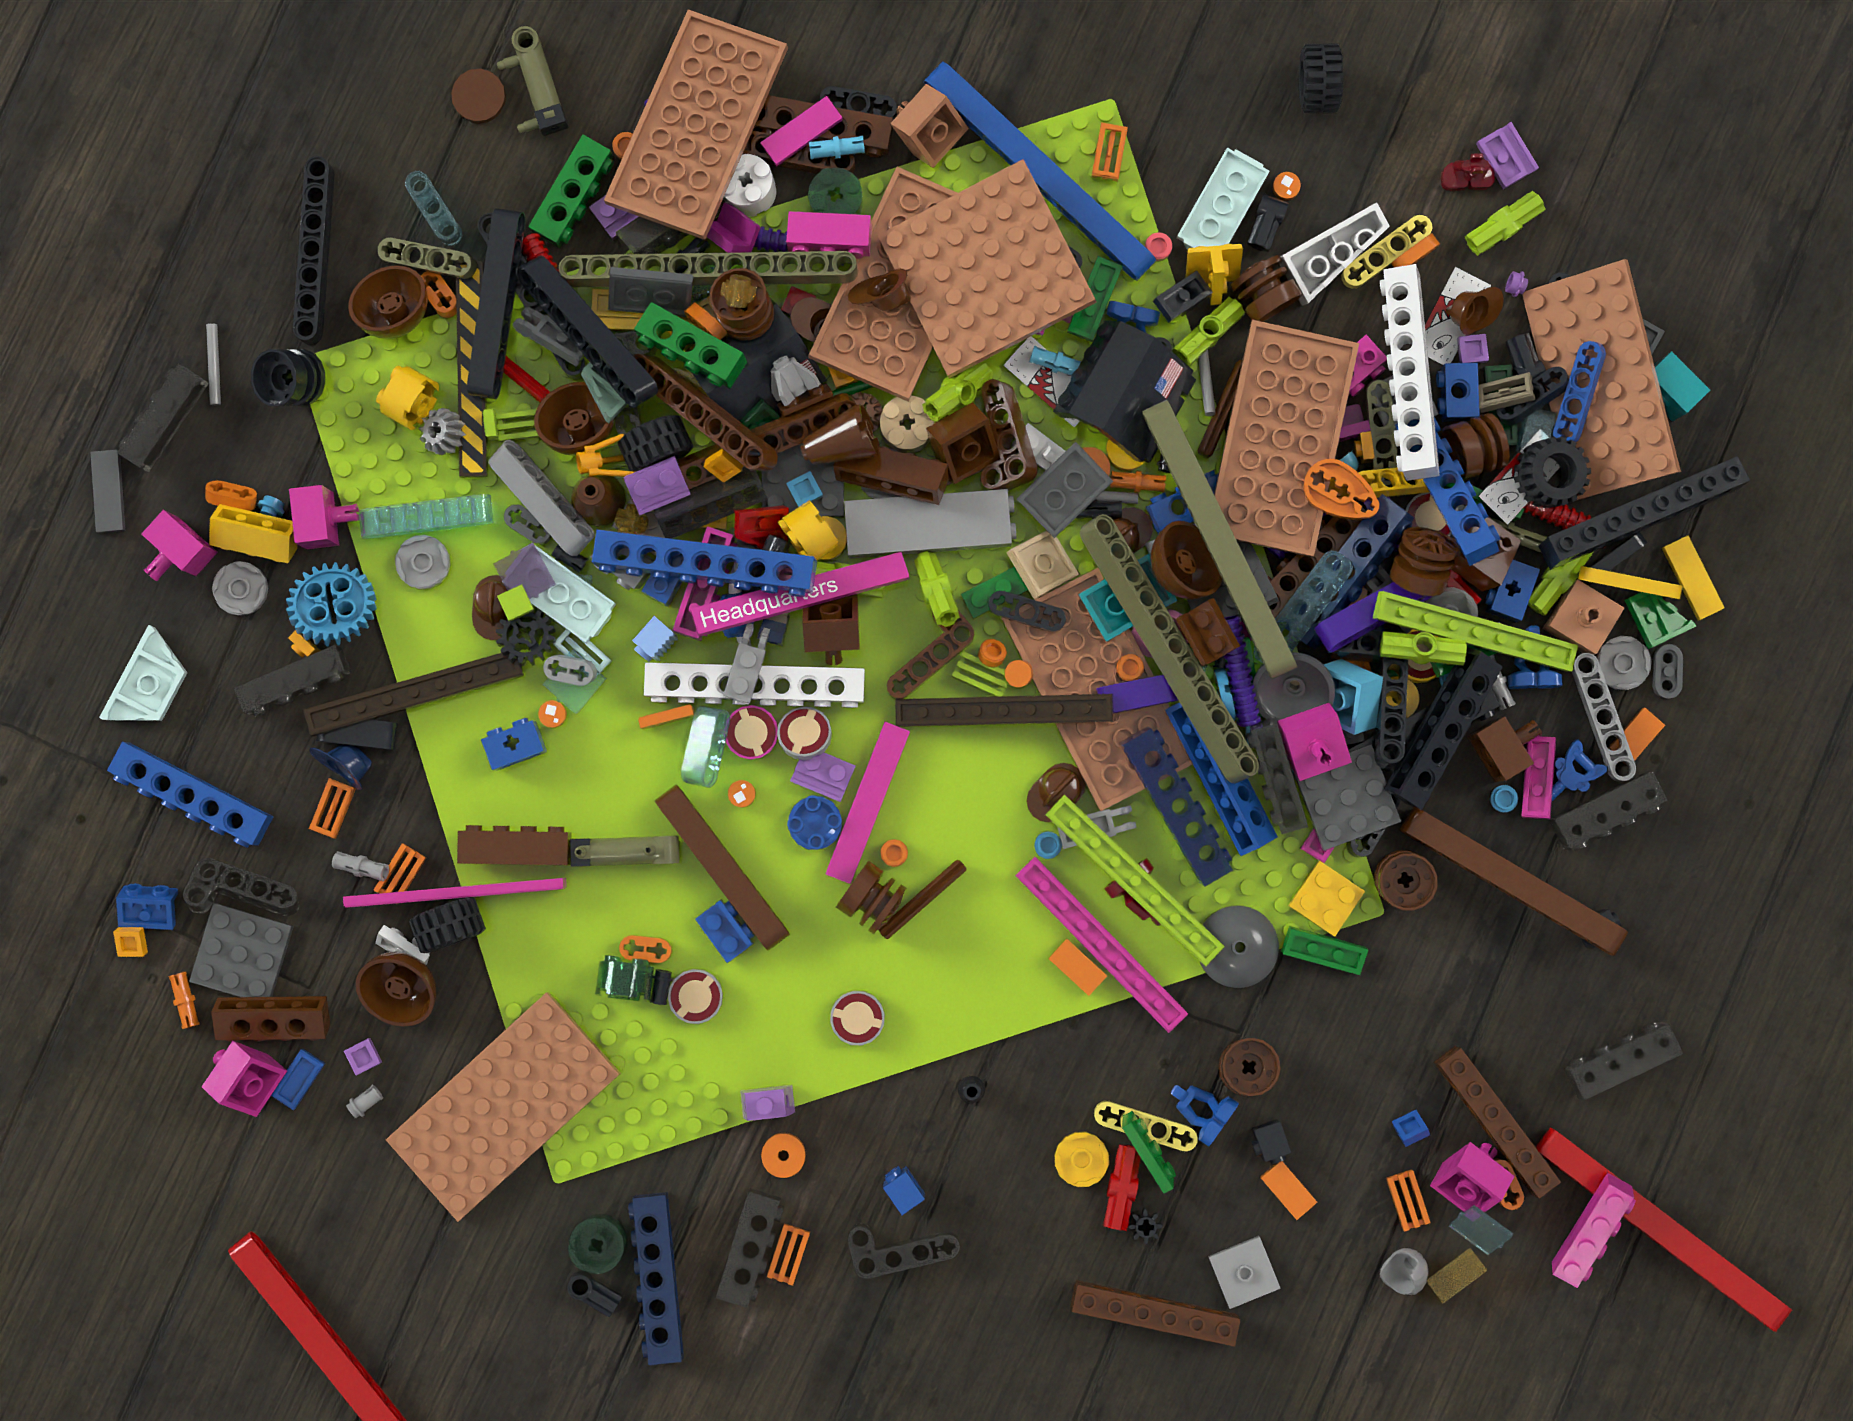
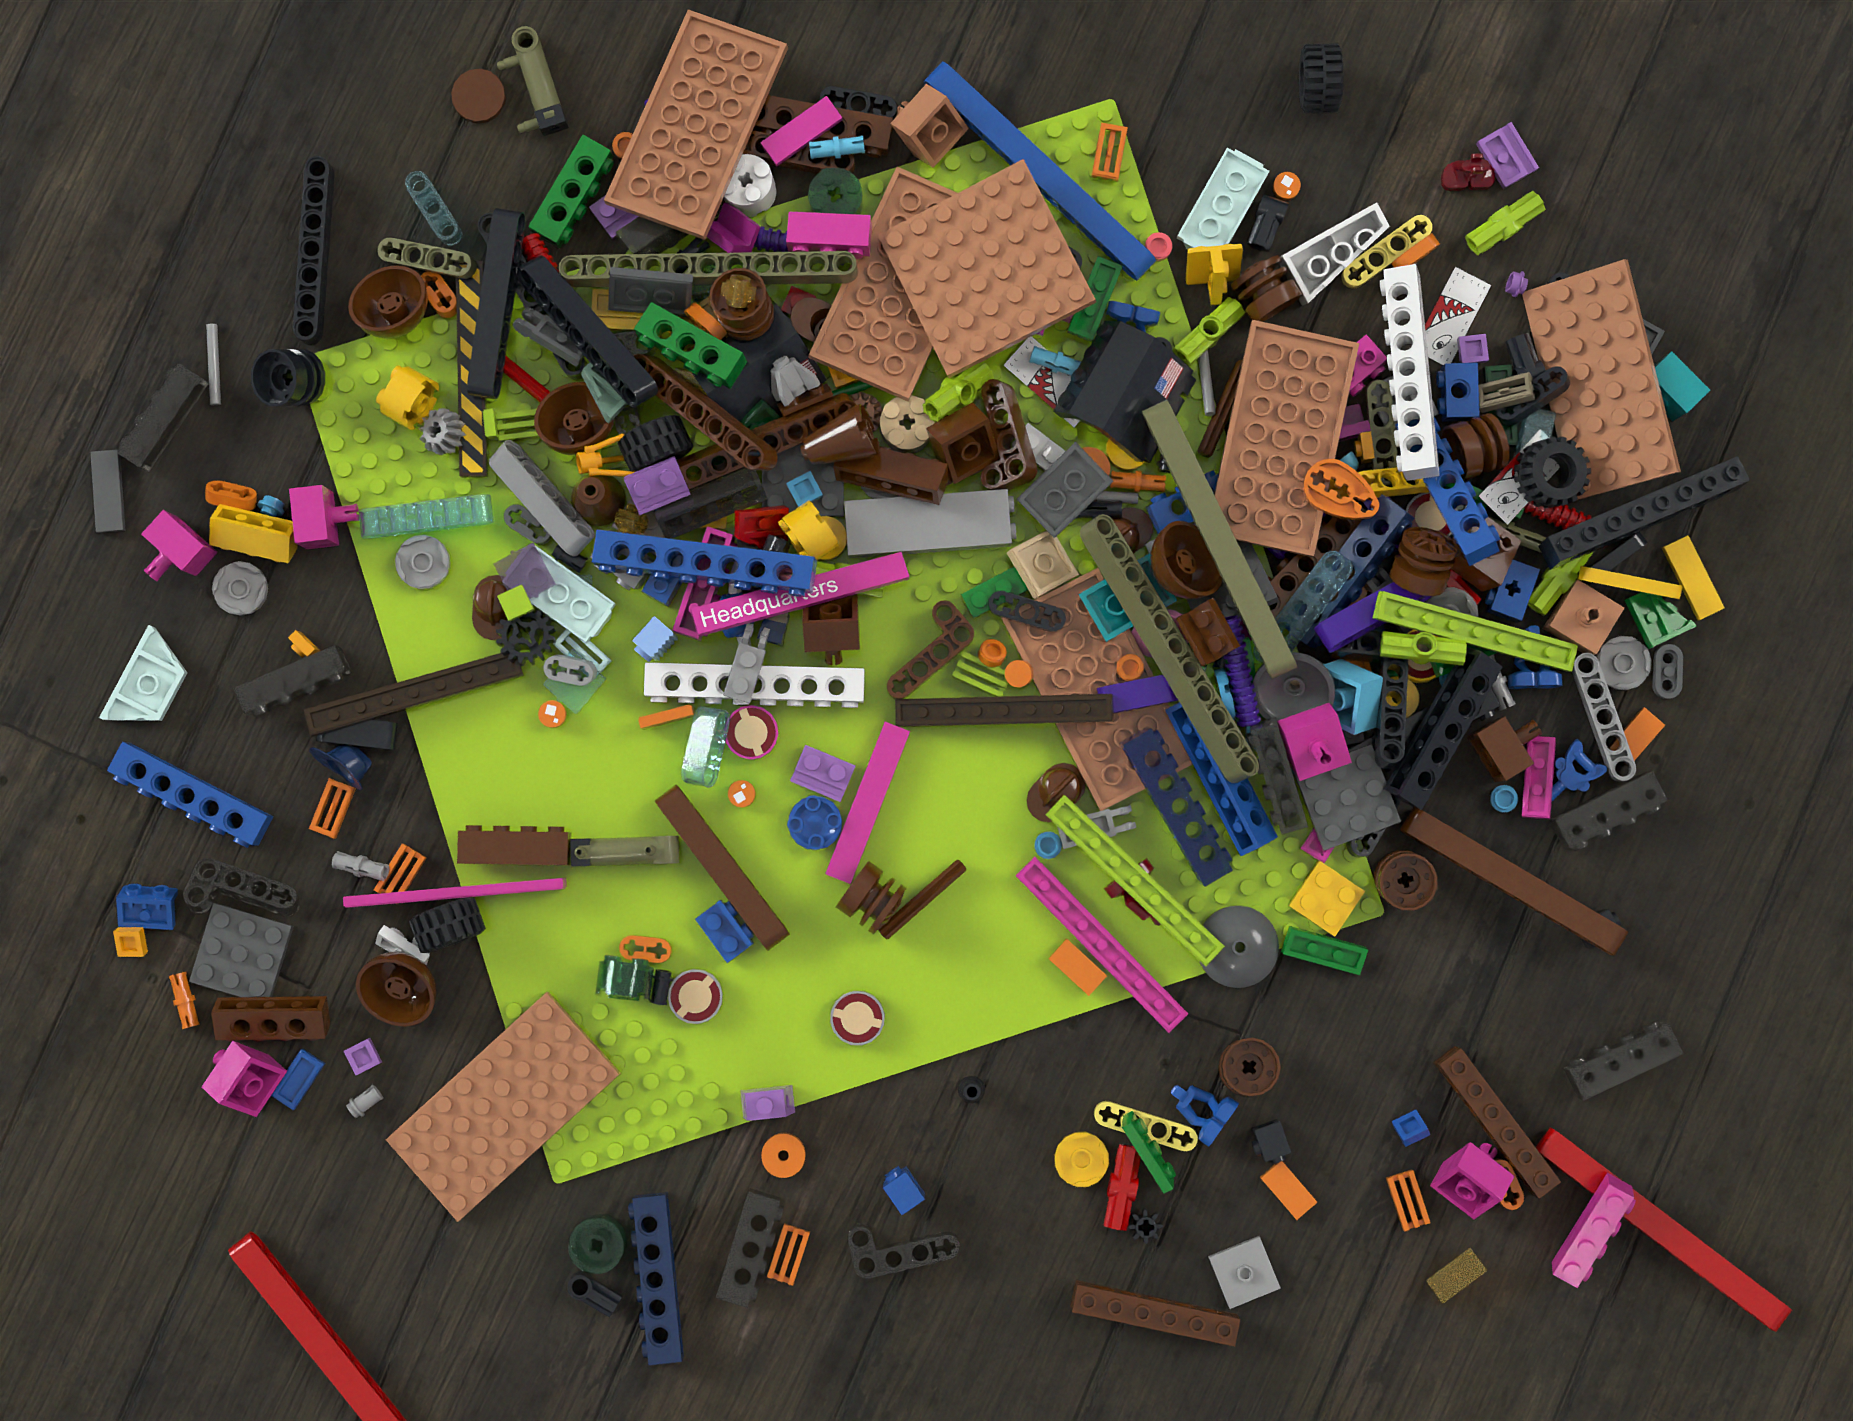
dark azure gear [286,562,377,646] -> none
blue brick [481,718,547,771] -> none
light orange plate [703,449,743,483] -> none
tile [777,707,832,760] -> none
reddish brown piece [848,269,911,311] -> none
orange tile [881,839,908,867] -> none
lime piece [914,551,960,627] -> none
black slope [1153,271,1213,323] -> none
light grey hair [1380,1248,1428,1295] -> none
reddish brown piece [1446,287,1504,335] -> none
clear light blue piece [1449,1205,1513,1255] -> none
blue beam [1553,341,1606,442] -> none

